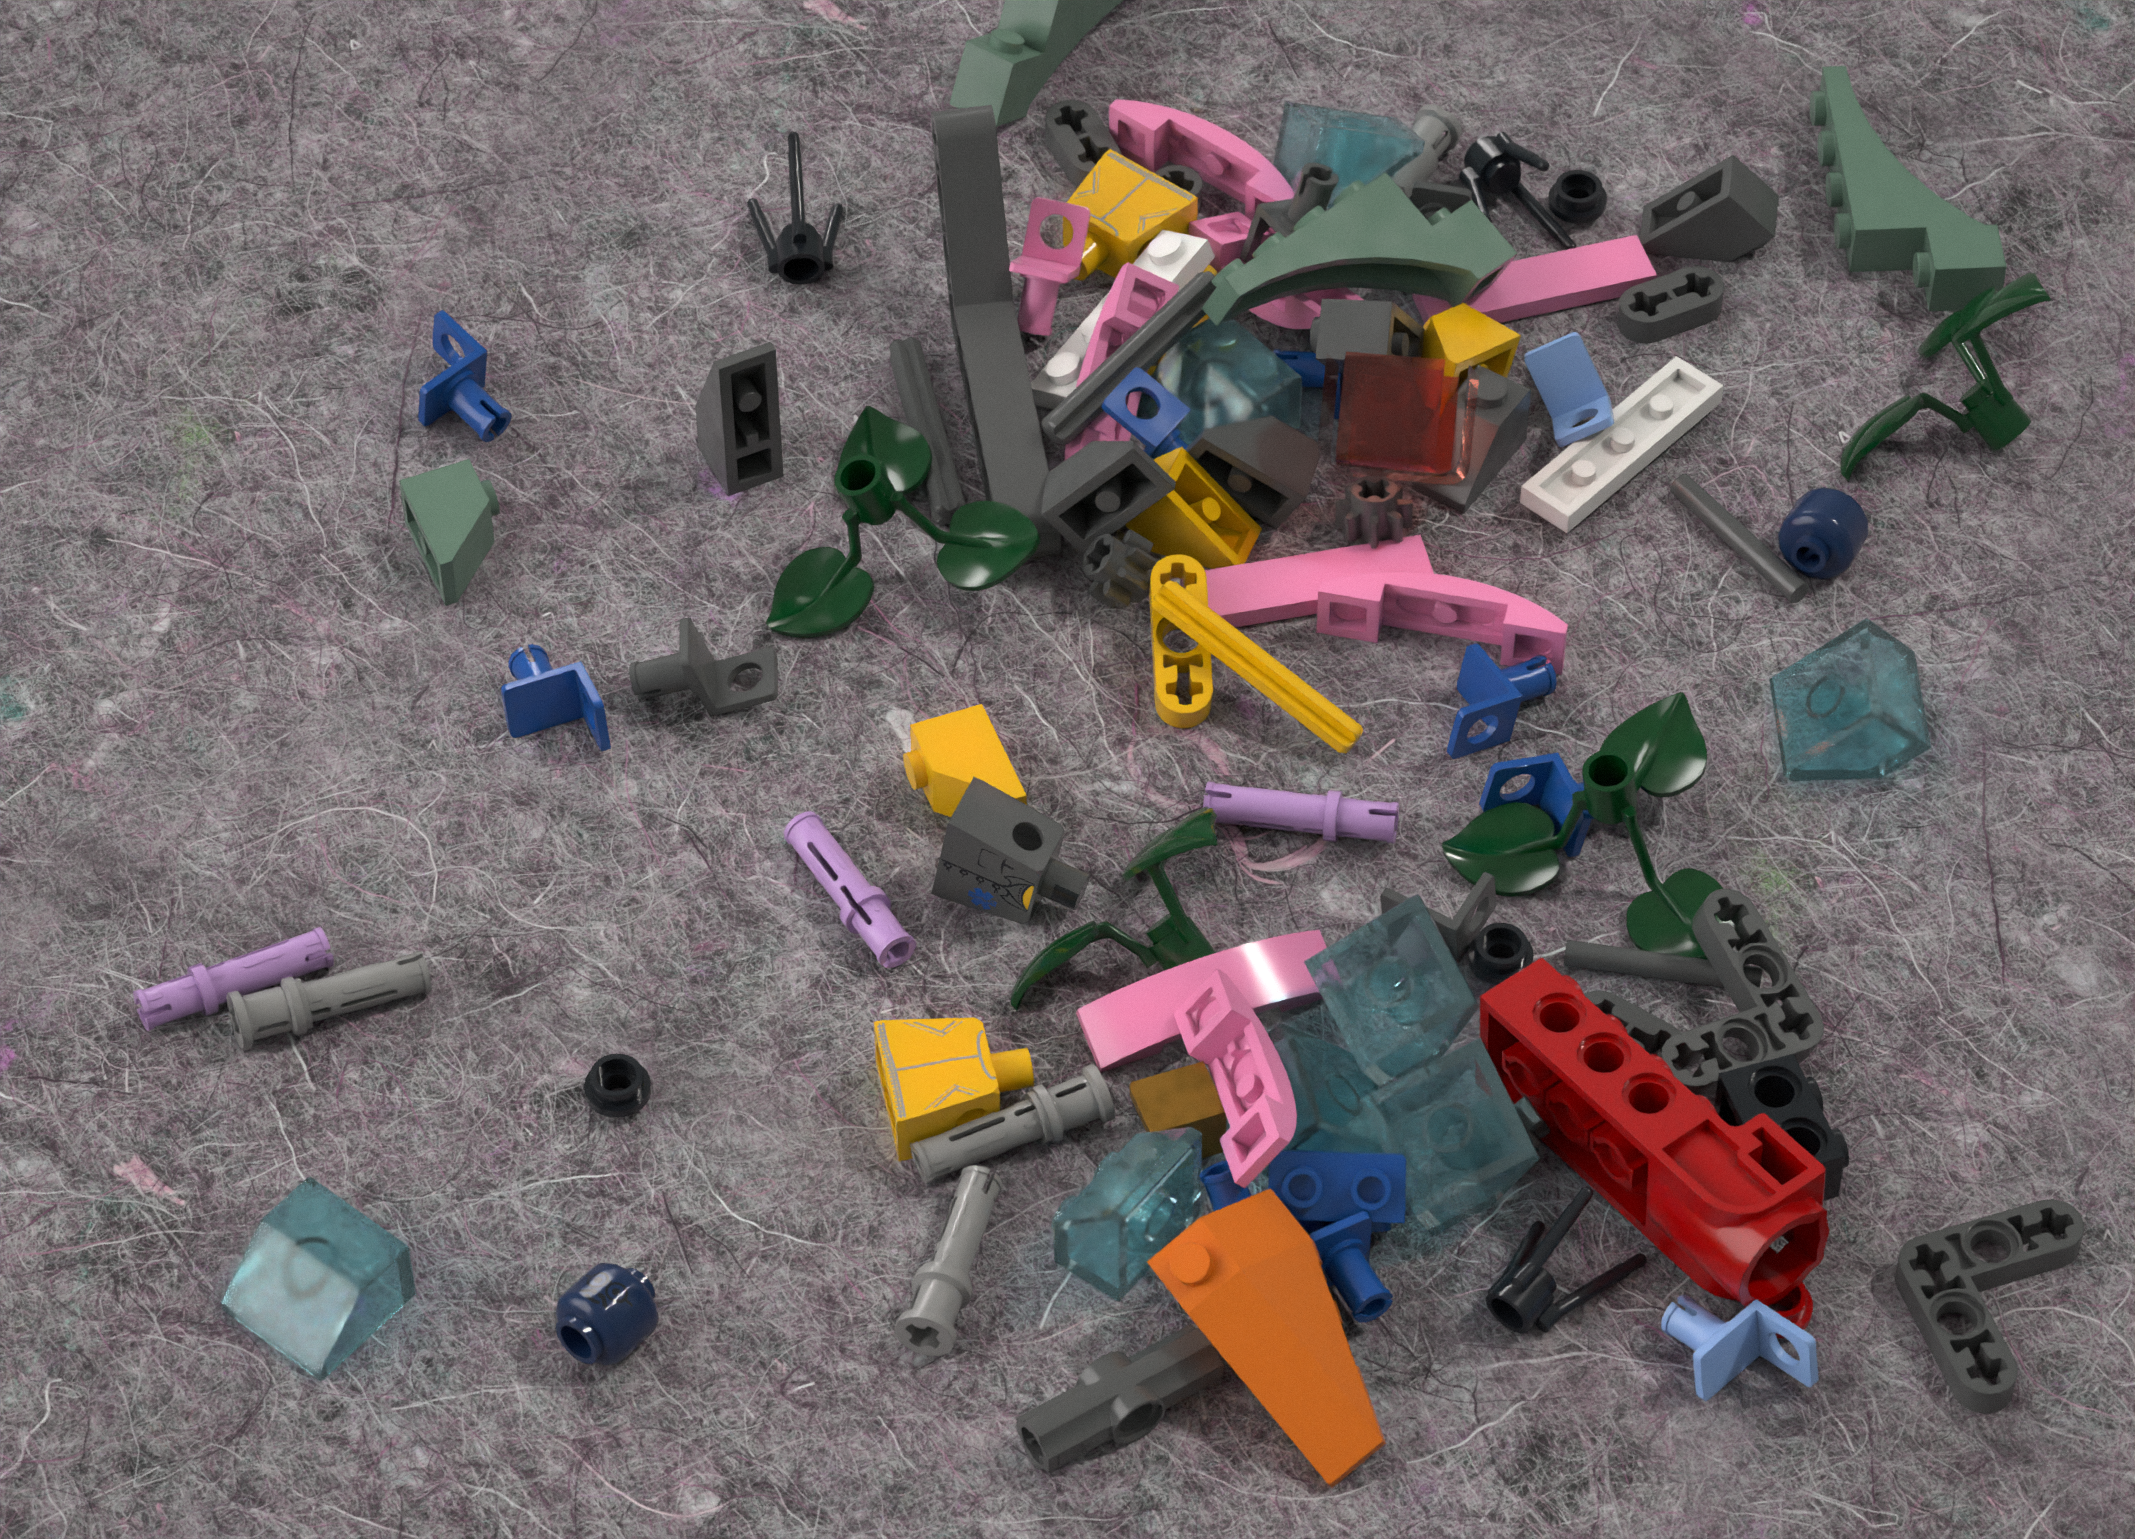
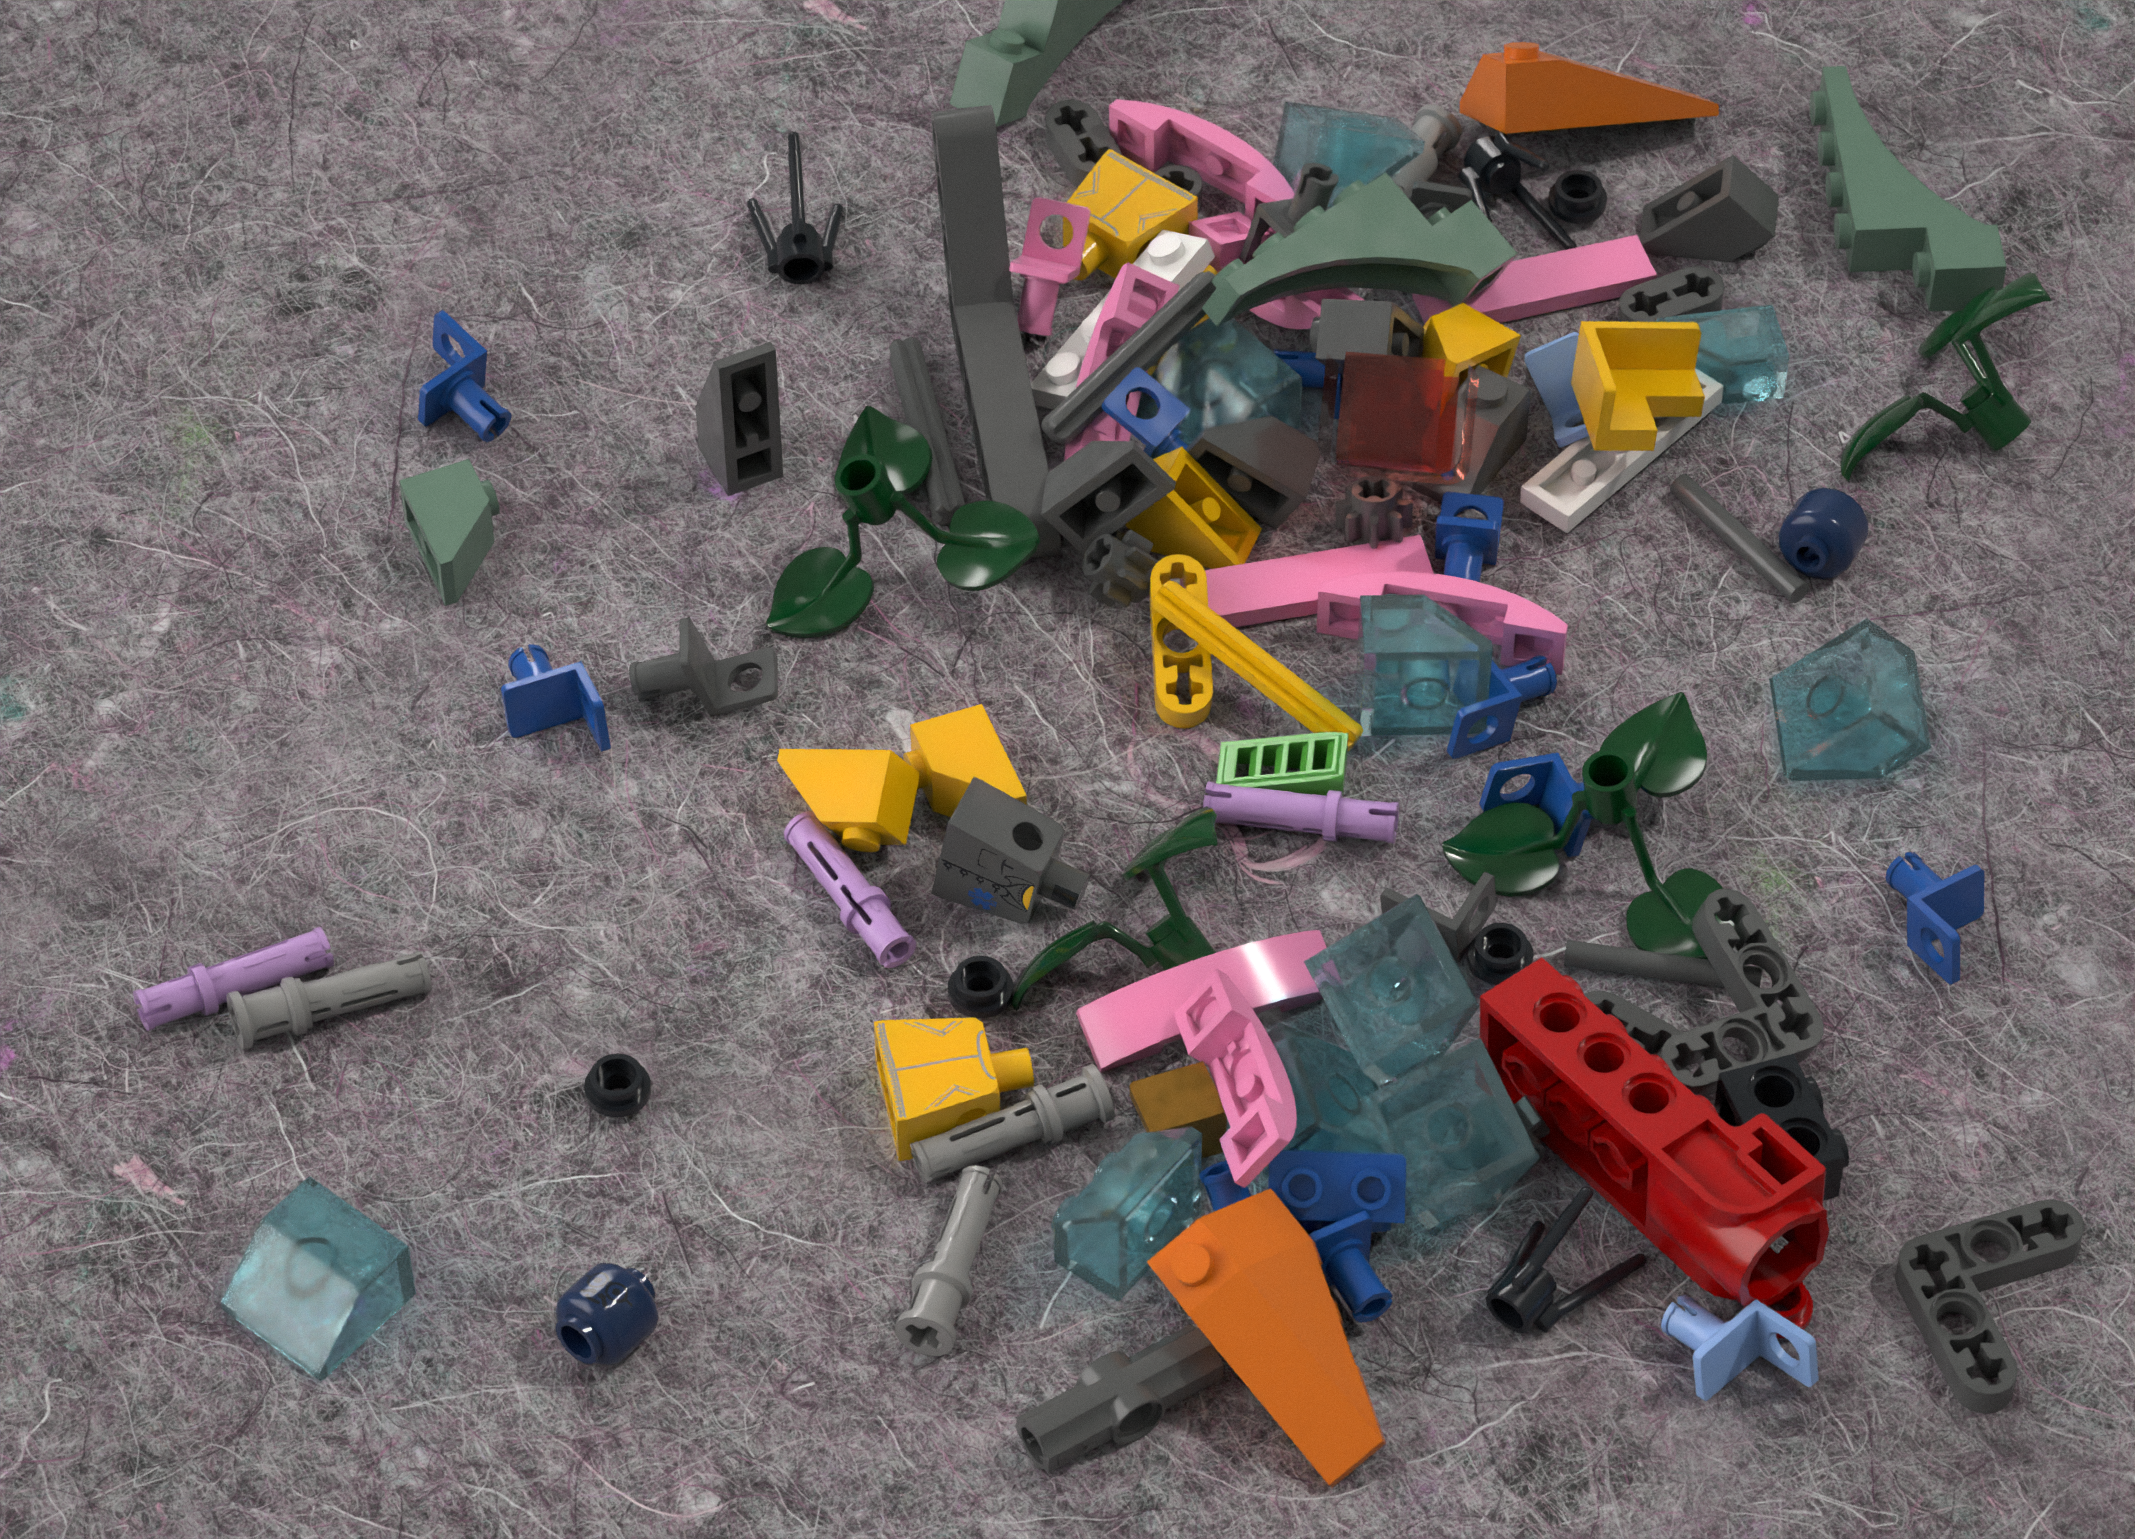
none -> yellow slope [777,749,920,852]
none -> black plate [948,956,1014,1019]
none -> bright green slope [1216,732,1348,796]
none -> clear light blue slope [1356,594,1492,736]
none -> blue bracket [1435,492,1504,582]
none -> orange wedge [1460,42,1719,134]
none -> yellow panel [1571,321,1705,451]
none -> clear light blue slope [1655,304,1789,405]
none -> blue bracket [1885,852,1985,985]

